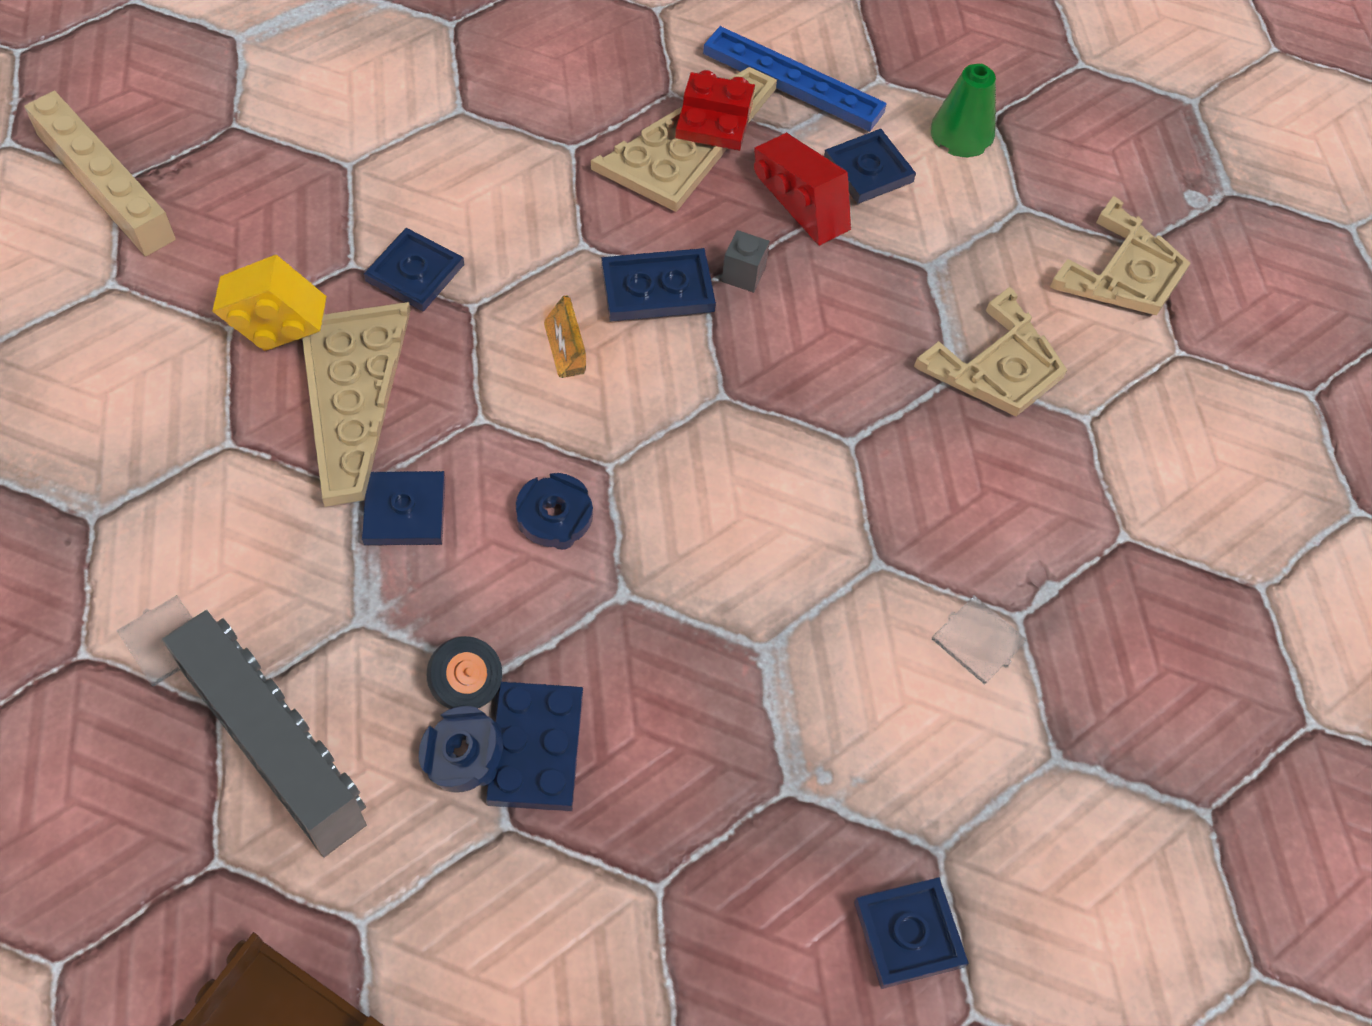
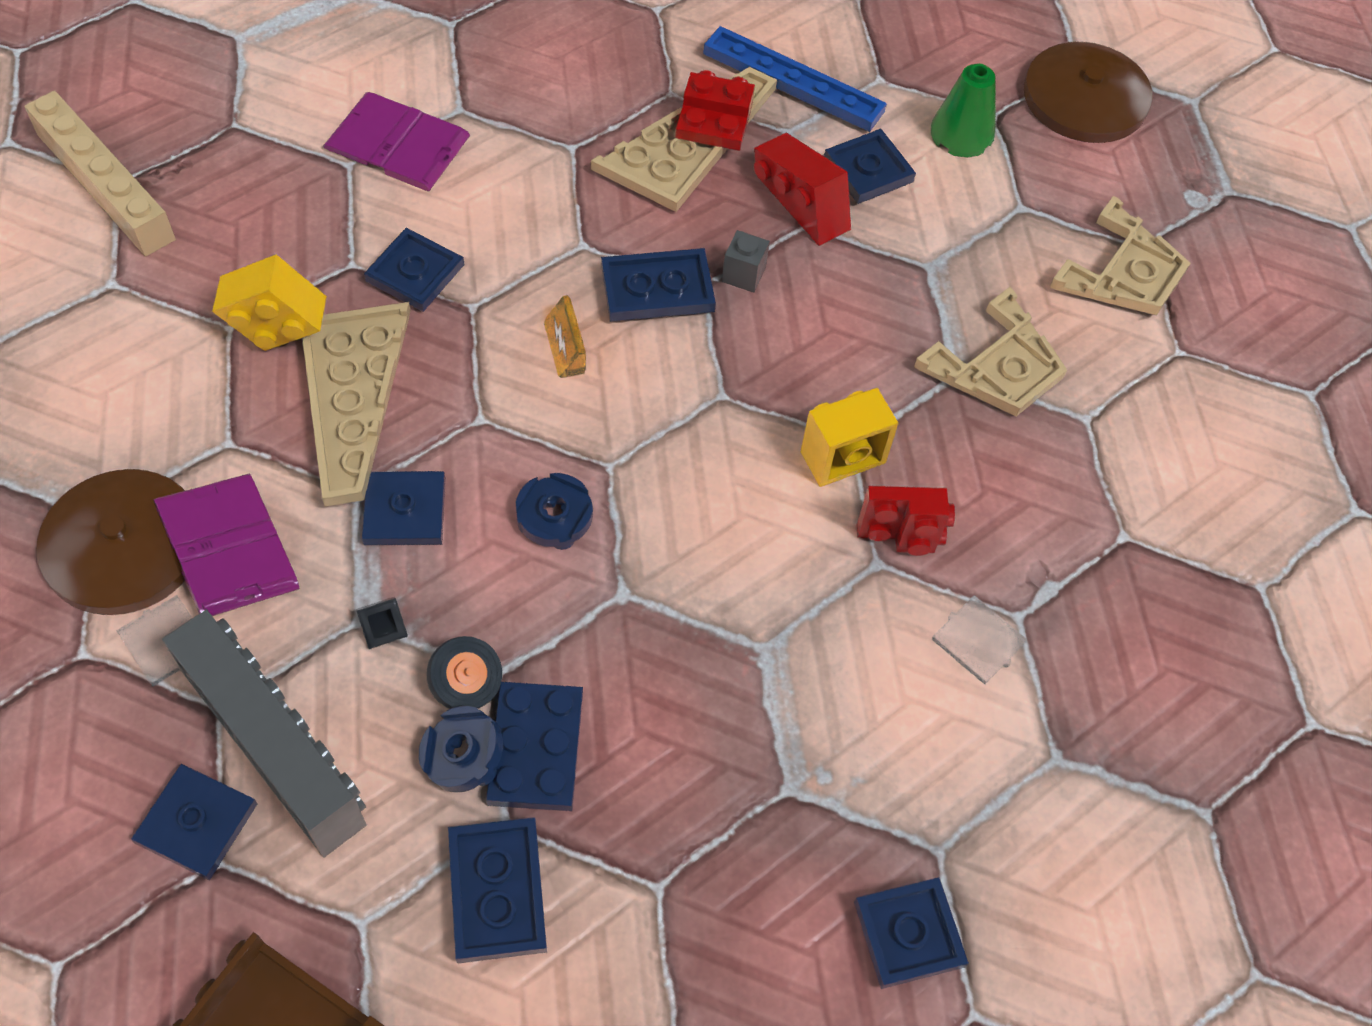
none -> reddish brown dish [36,469,185,615]
none -> dark blue plate [131,764,258,881]
none -> magenta piece [153,473,300,616]
none -> magenta piece [323,92,470,191]
none -> black slope [356,597,408,649]
none -> dark blue plate [448,817,547,964]
none -> yellow brick [800,387,898,487]
none -> red plate [857,486,955,556]
none -> reddish brown dish [1024,42,1153,143]

